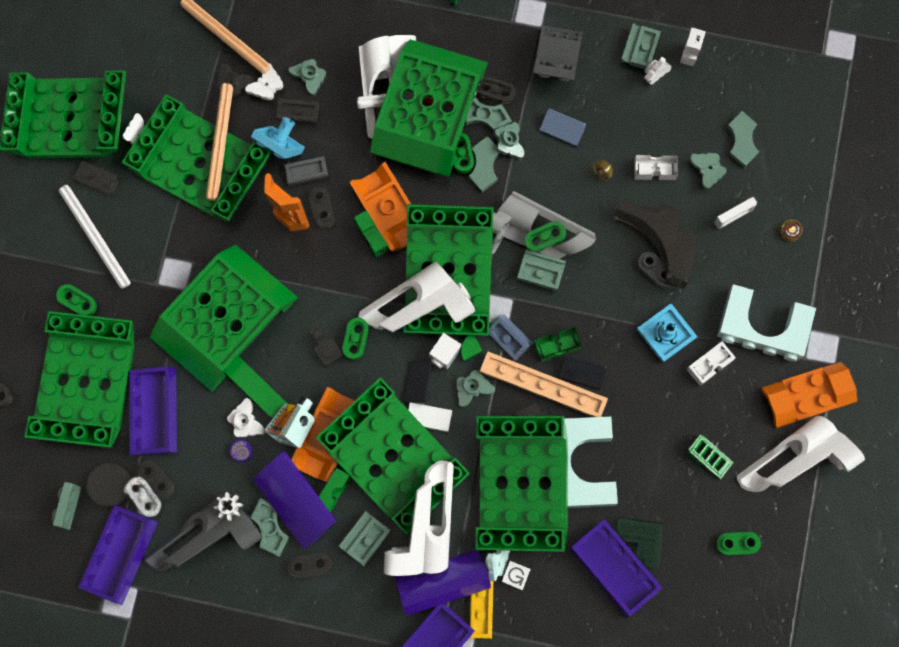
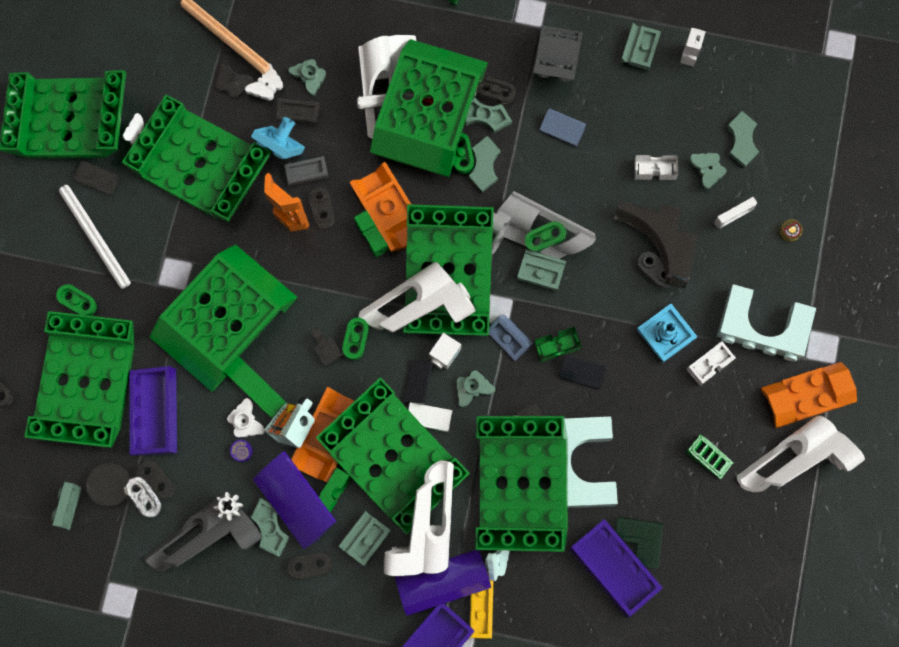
dark purple slope [78,505,158,605] -> none
light nougat axle [206,83,233,201] -> none
green tile [461,335,483,362] -> none
light nougat plate [480,352,608,417] -> none
sand green animal [494,122,524,160] -> none
white tile [502,561,530,590] -> none
clear yellow tile [594,160,613,181] -> none
white animal [644,57,671,85] -> none
green plate [716,532,761,556] -> none

